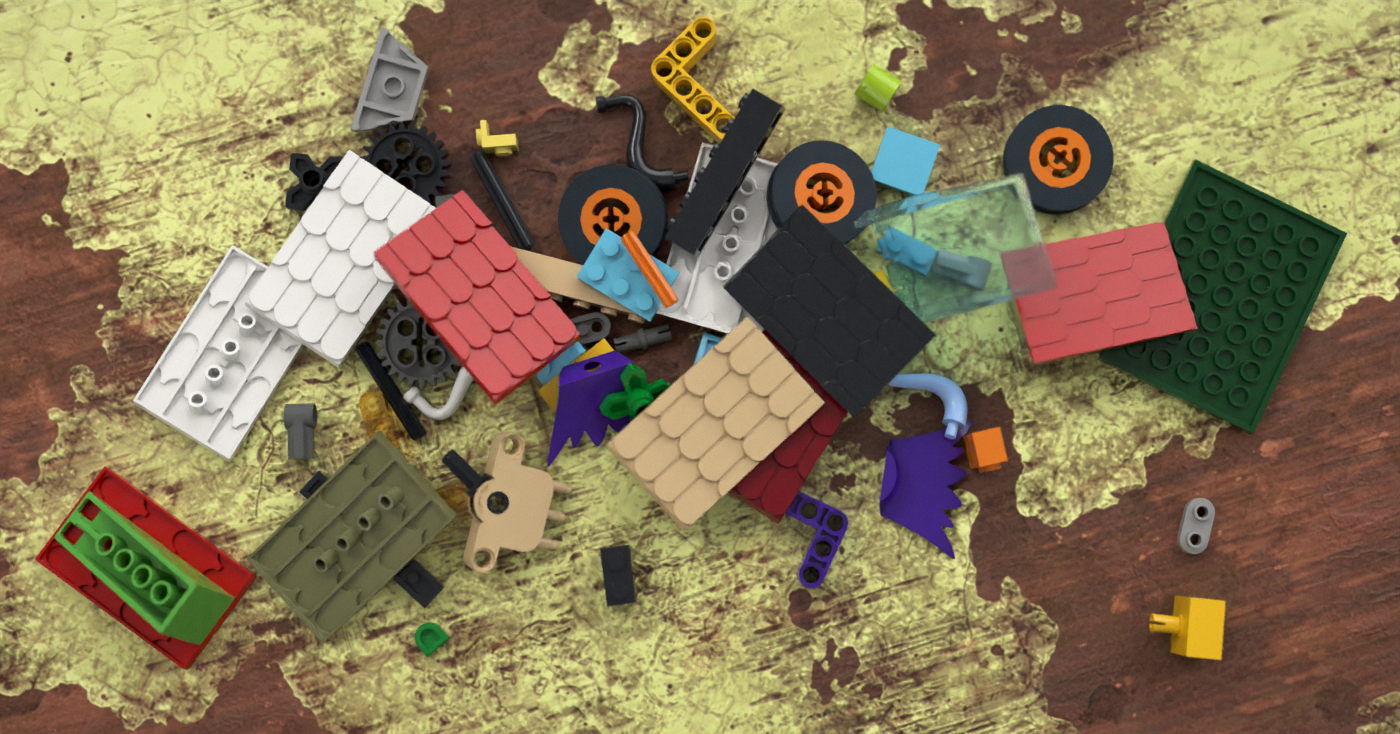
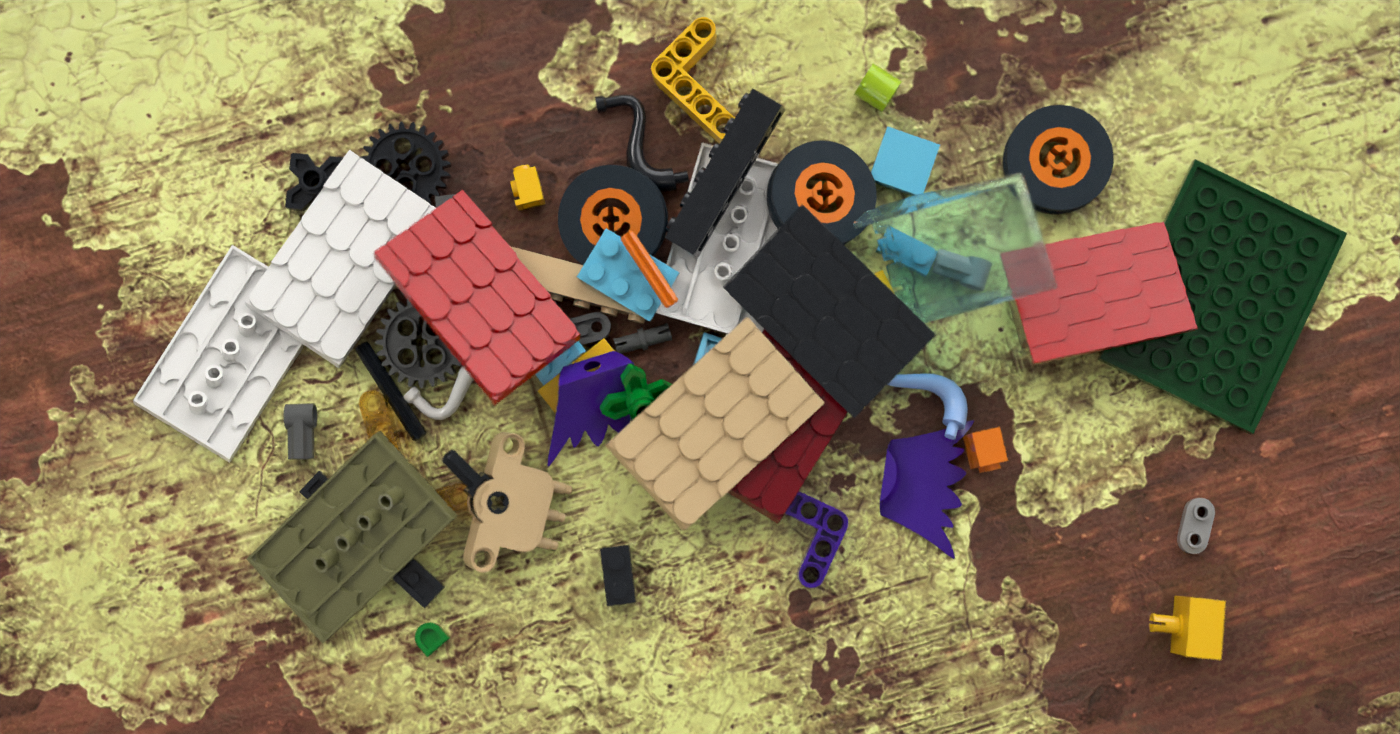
piece [35,466,257,670] -> none
light grey wing [351,27,429,133] -> none
black axle [470,150,535,251] -> none
light yellow bracket [476,120,519,156] -> none
none -> yellow brick [510,165,545,211]

